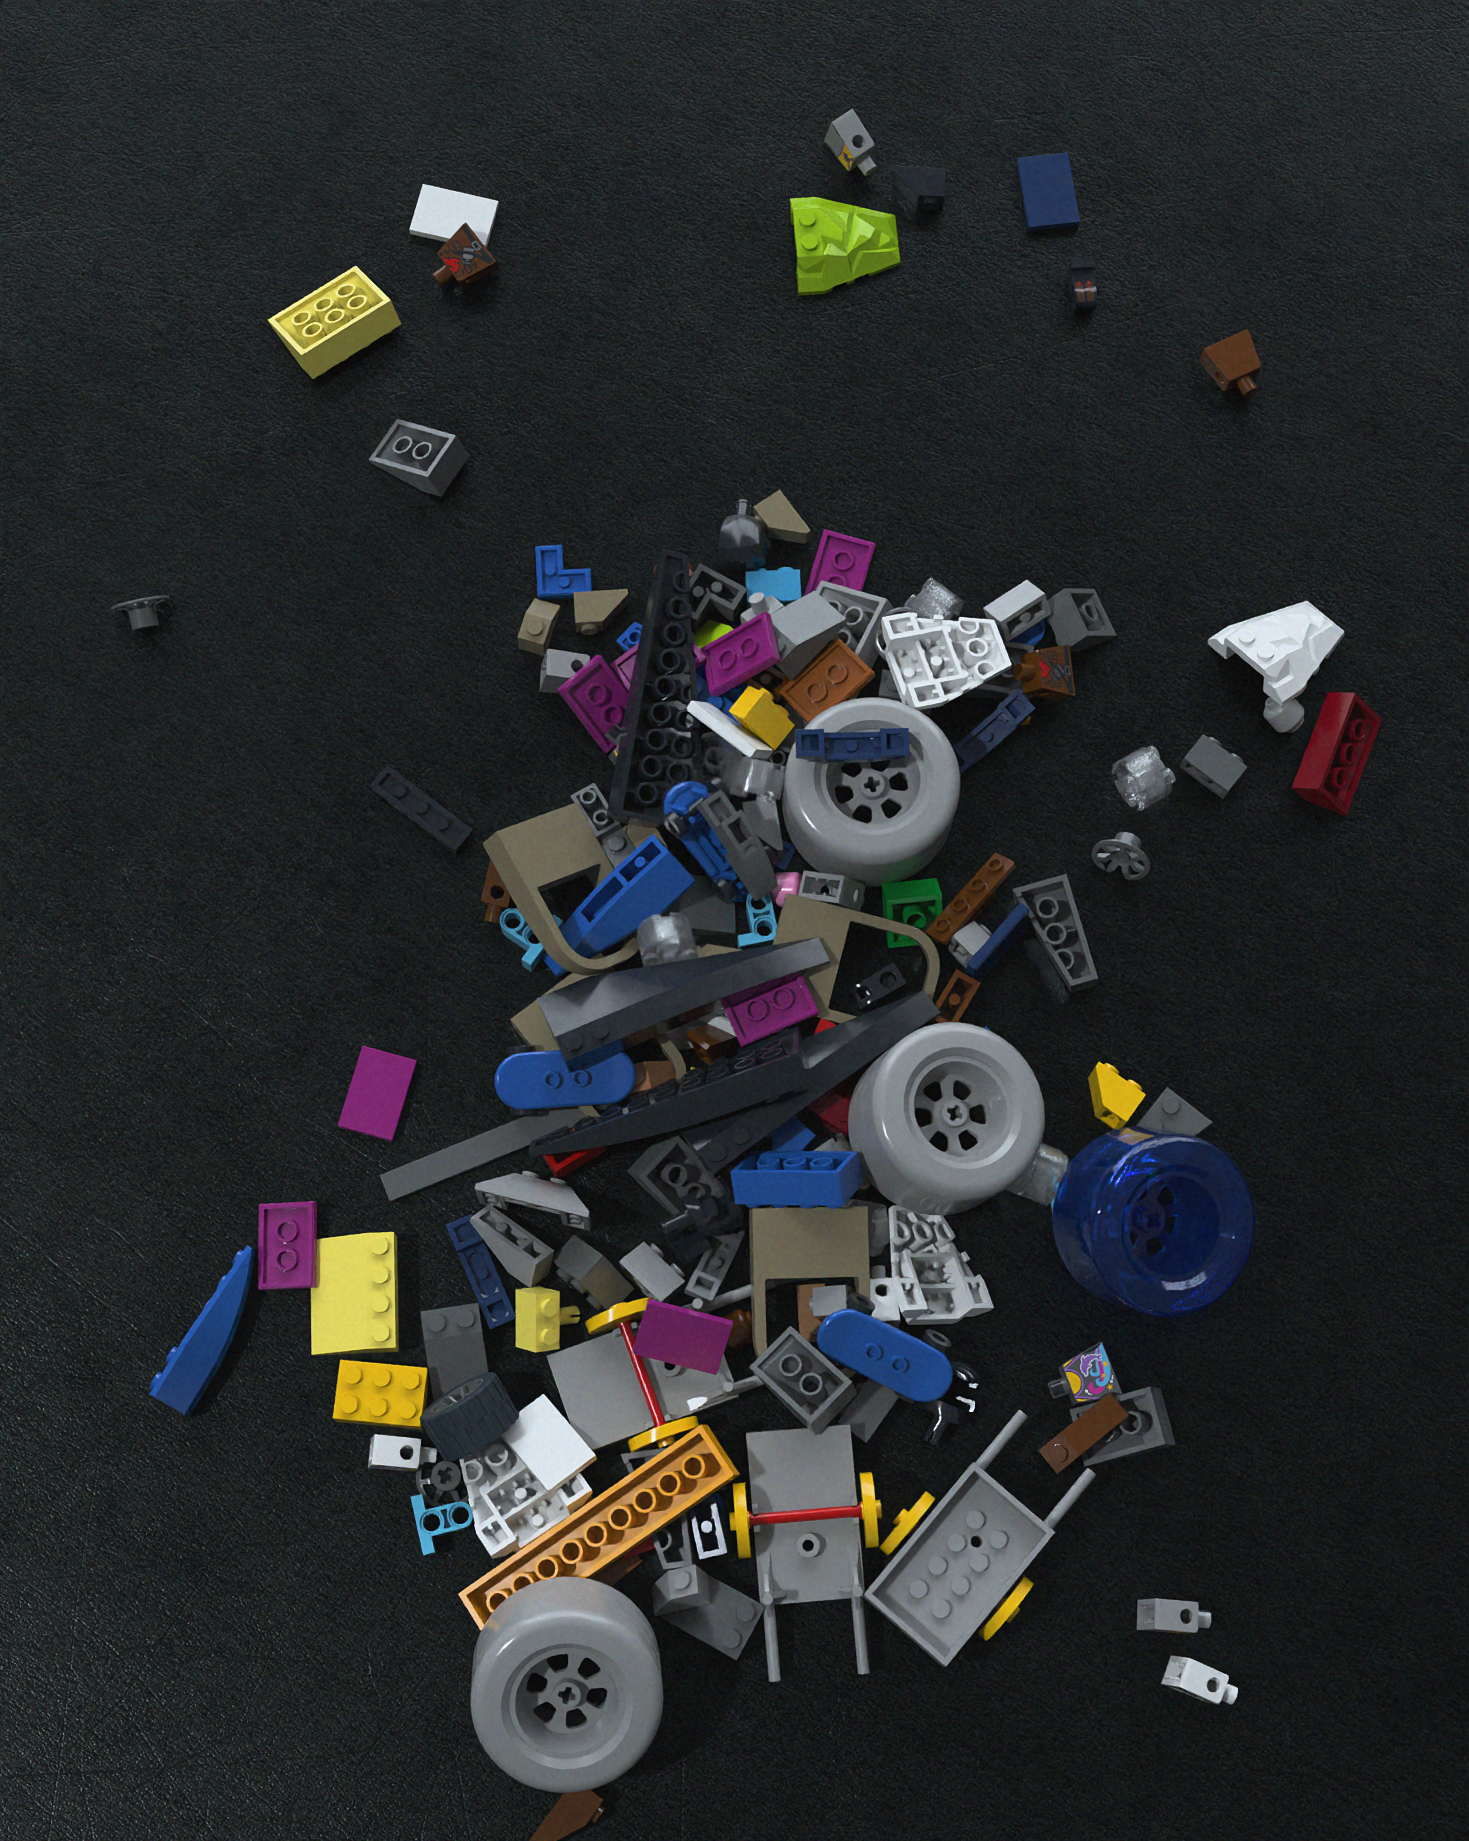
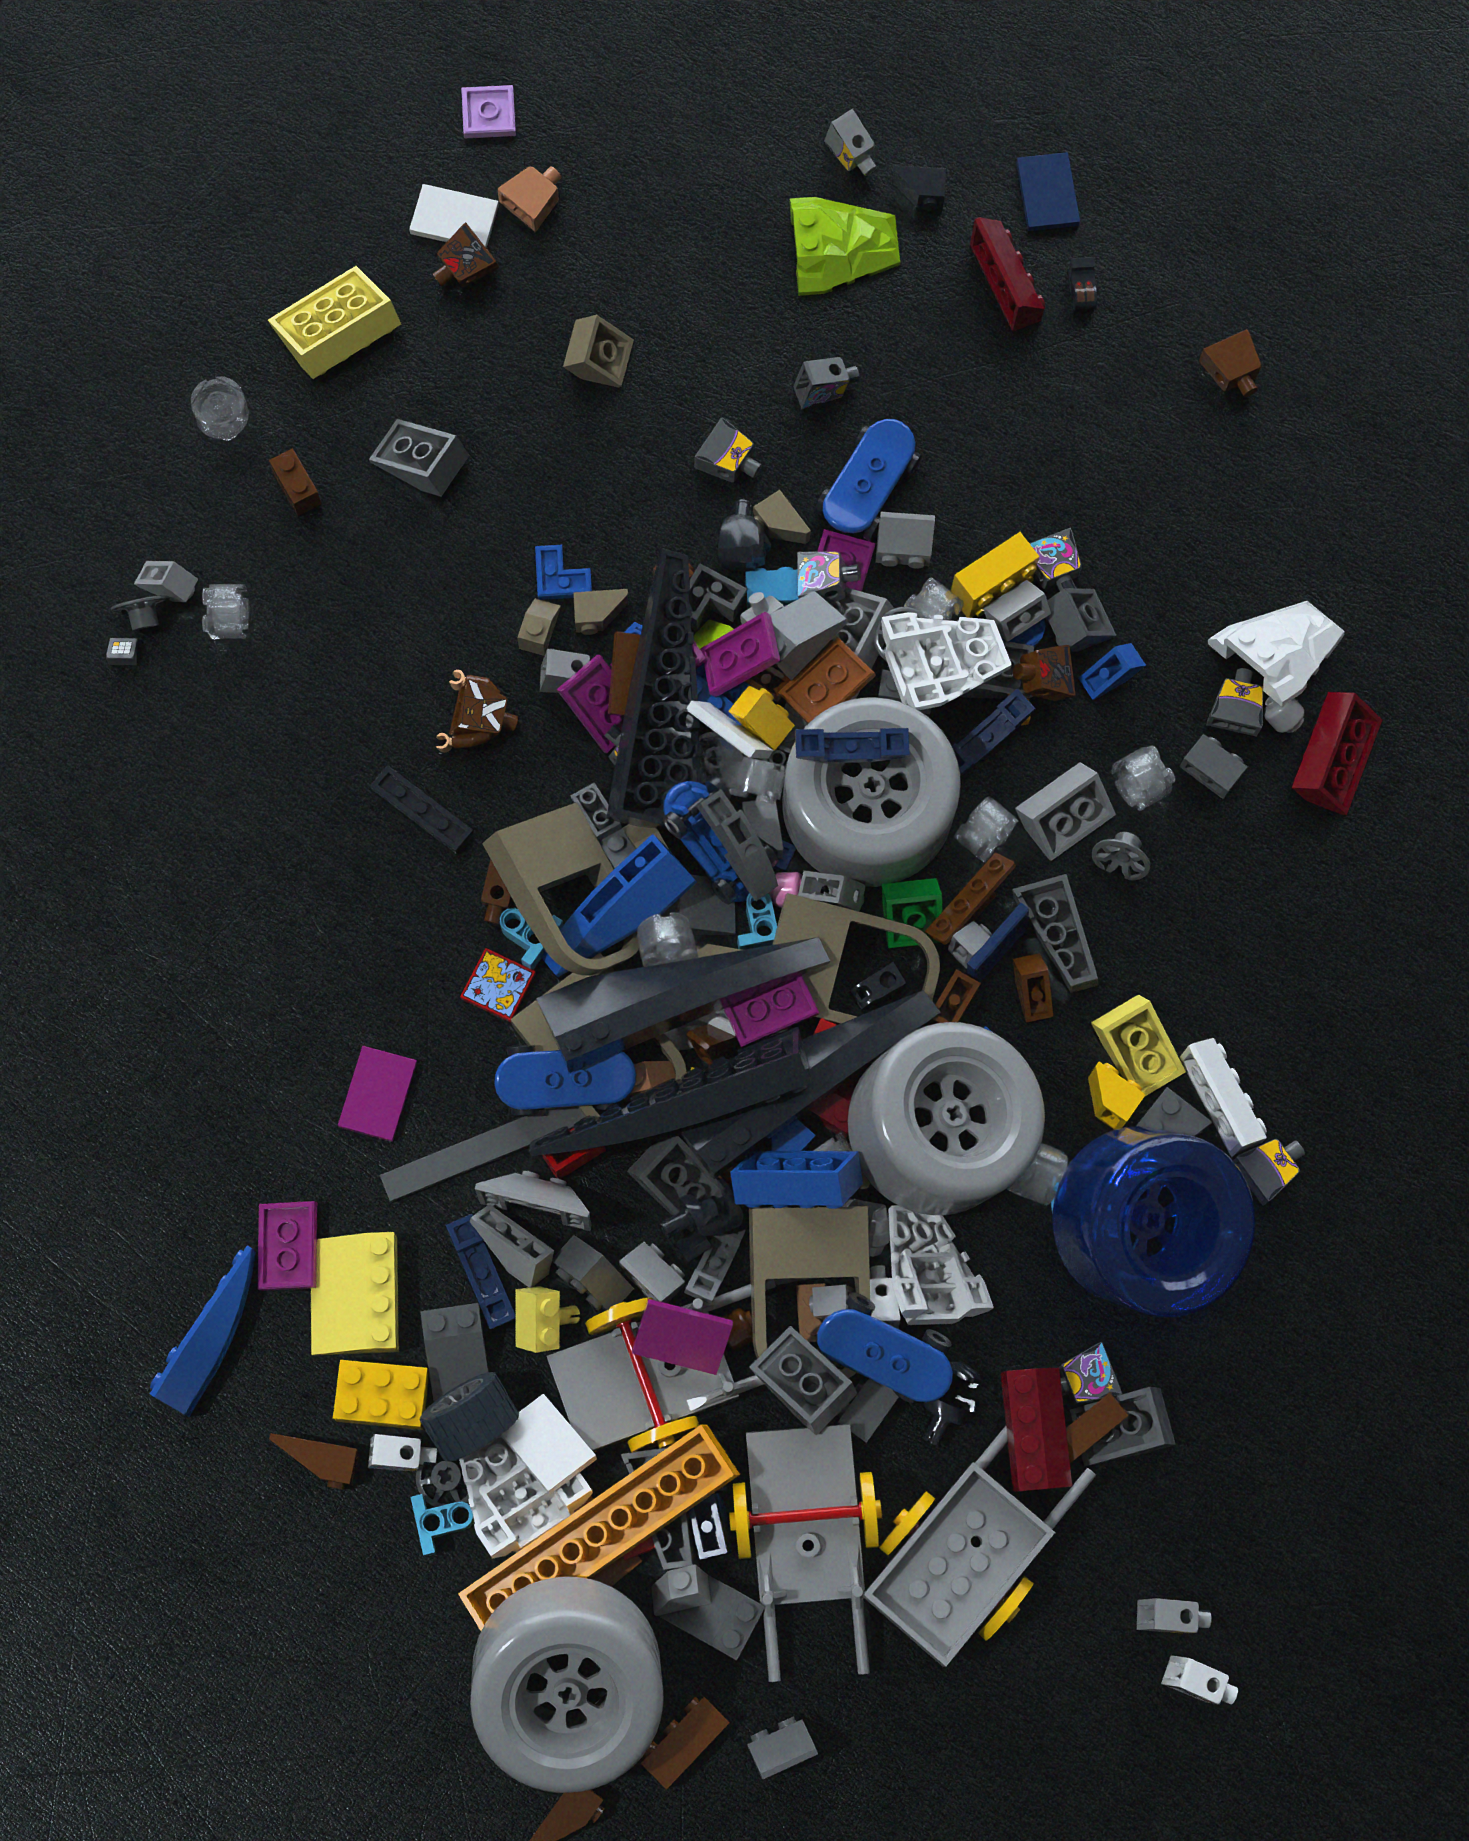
none -> slope [106,638,138,665]
none -> light grey slope [134,561,198,602]
none -> clear brick [191,376,249,440]
none -> clear brick [202,584,249,639]
none -> reddish brown brick [269,448,321,516]
none -> reddish brown slope [269,1433,360,1490]
none -> torso [436,670,518,753]
none -> tile [460,948,536,1023]
none -> lavender tile [462,85,516,138]
none -> nougat torso [498,167,561,232]
none -> dark tan slope [563,315,634,387]
none -> reddish brown tile [608,632,640,716]
none -> reddish brown brick [641,1697,730,1790]
none -> dark grey torso [694,417,762,482]
none -> dark grey slope [747,1716,818,1779]
none -> dark grey torso [793,357,859,409]
none -> torso [797,552,861,603]
none -> blue piece [814,419,922,542]
none -> light grey slope [876,512,935,568]
none -> yellow brick [950,532,1040,618]
none -> clear brick [954,796,1019,862]
none -> dark red slope [970,217,1045,331]
none -> dark red slope [1001,1368,1072,1492]
none -> reddish brown slope [1013,953,1053,1023]
none -> light grey slope [1015,762,1116,861]
none -> torso [1030,528,1081,591]
none -> blue slope [1078,643,1146,700]
none -> light yellow slope [1091,995,1186,1096]
none -> white slope [1179,1038,1267,1157]
none -> dark grey torso [1206,668,1263,737]
none -> dark grey torso [1232,1138,1305,1206]

